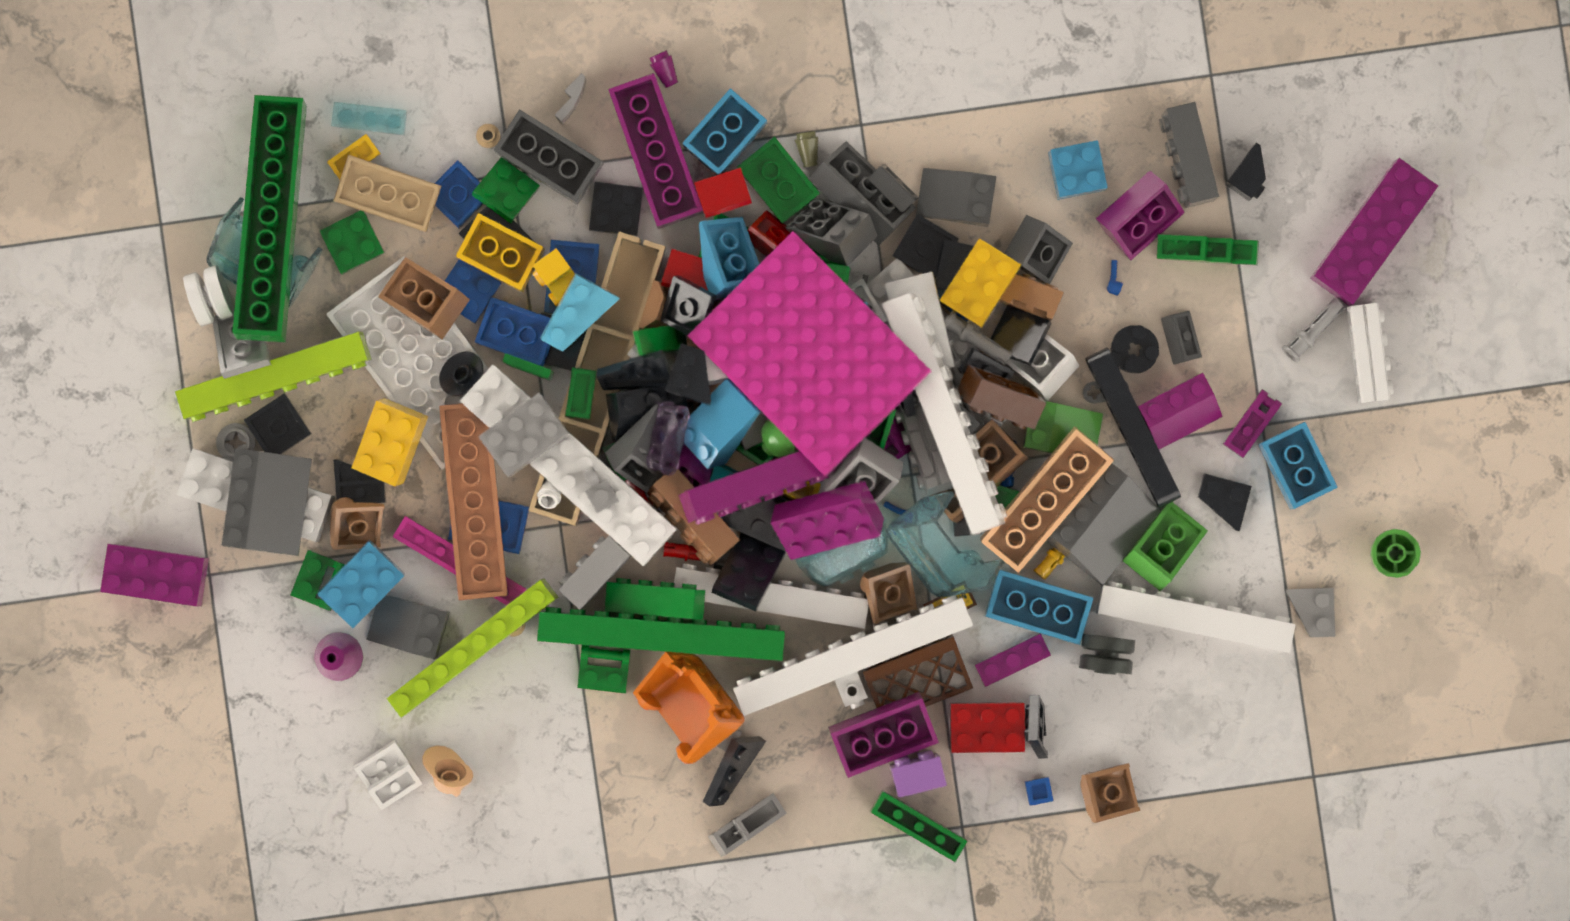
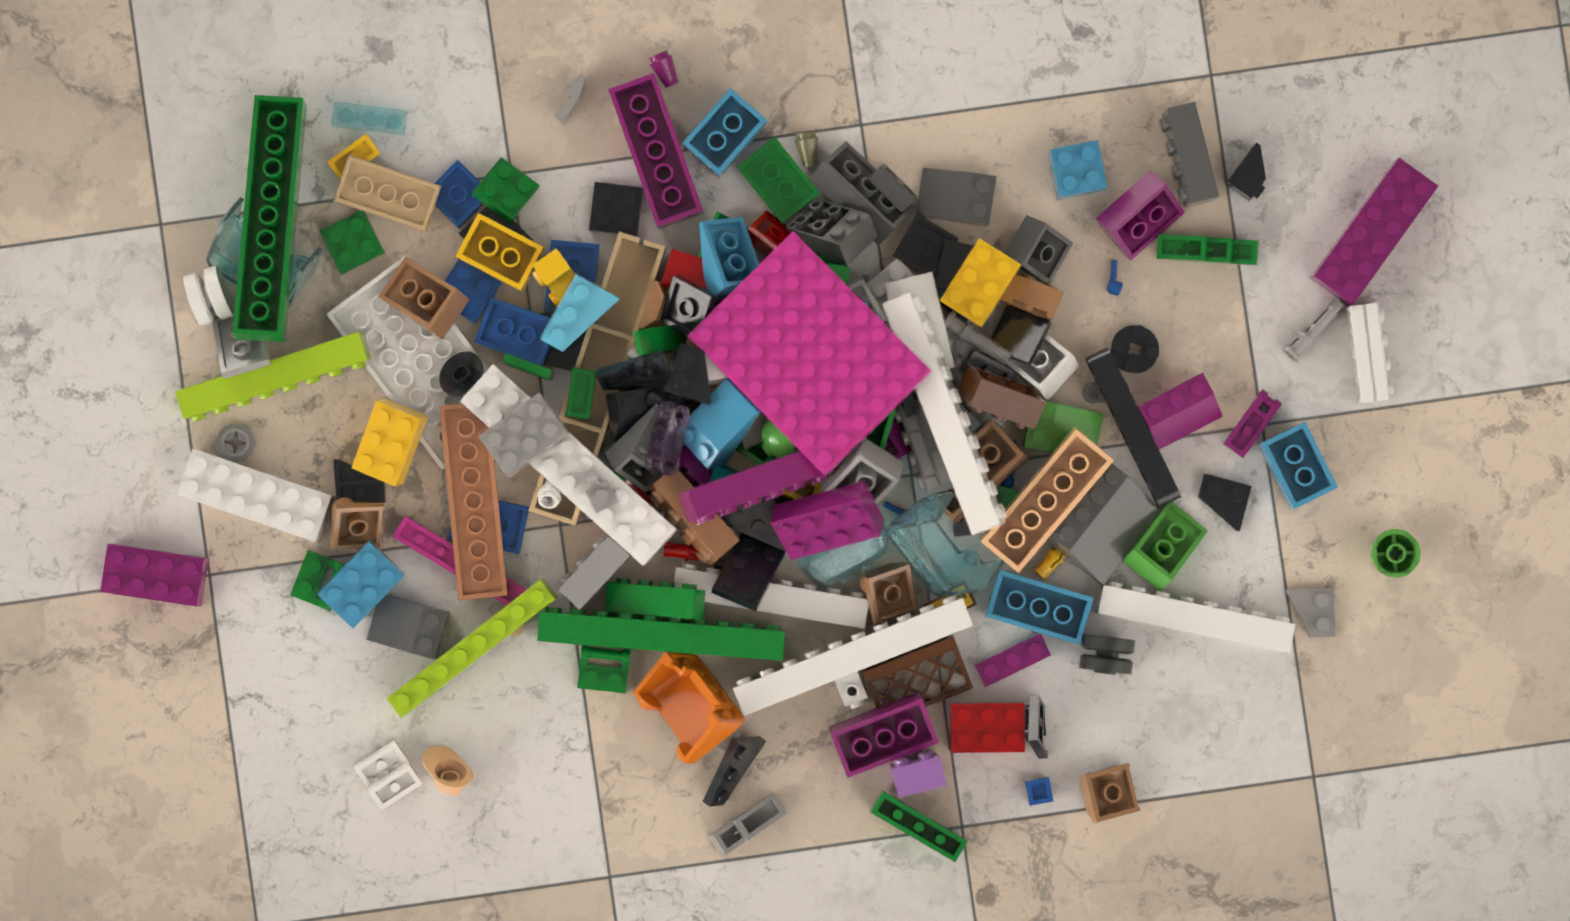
dark grey slope [221,448,312,556] -> none
black plate [244,393,312,454] -> none
magenta cone [314,632,364,681] -> none
tan plate [476,124,501,148] -> none
dark grey brick [494,109,603,205] -> none
red slope [694,168,752,218] -> none
dark grey slope [1161,310,1202,365] -> none

